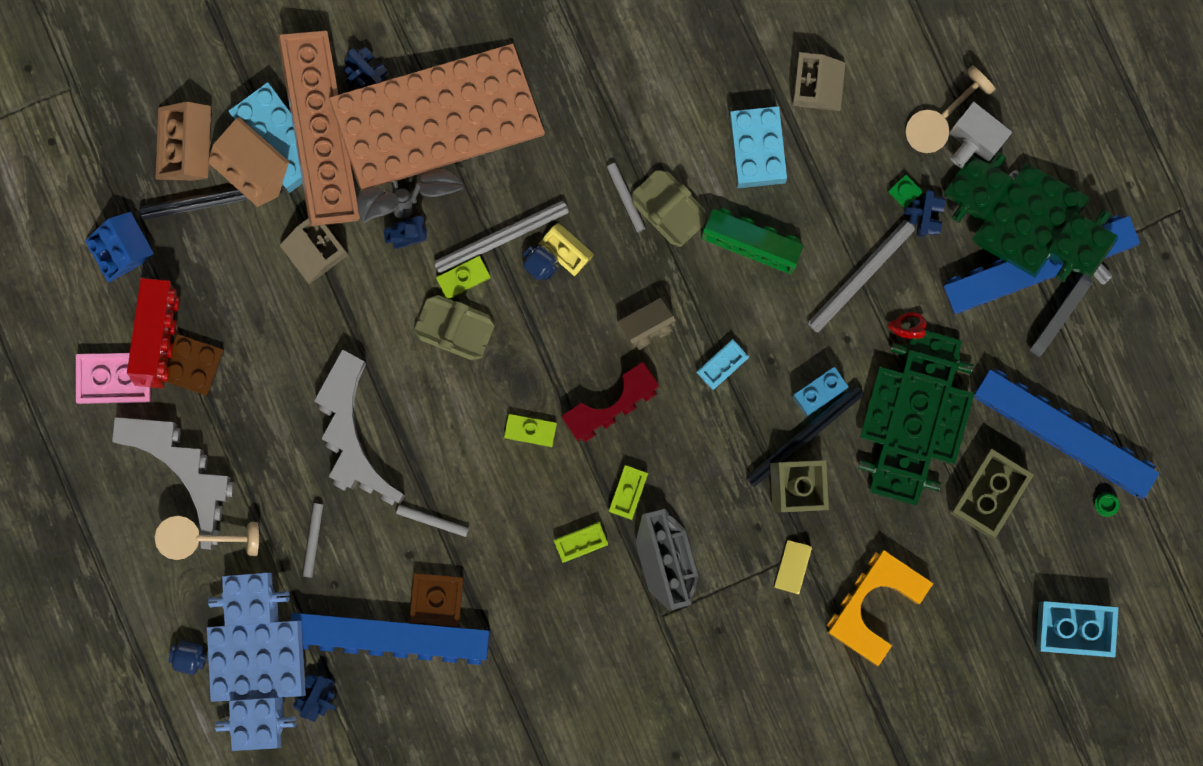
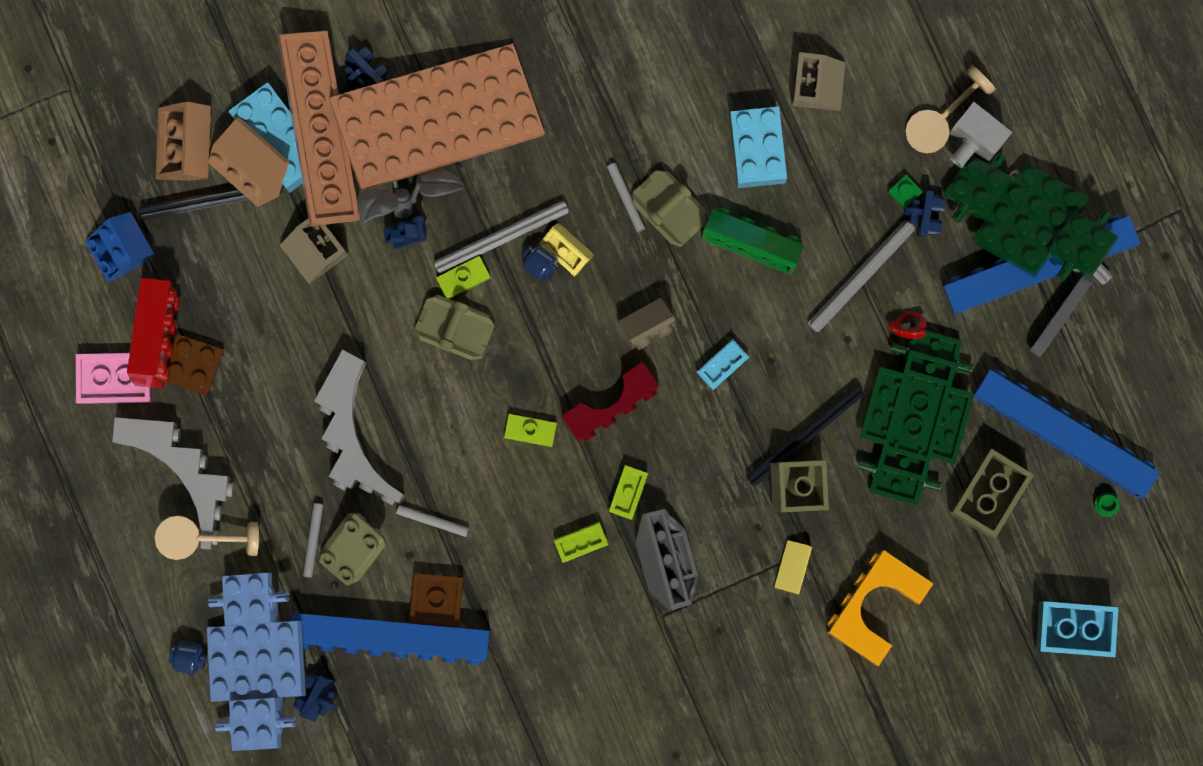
dark azure brick [792,367,848,417] -> none
none -> olive shield [319,513,386,586]

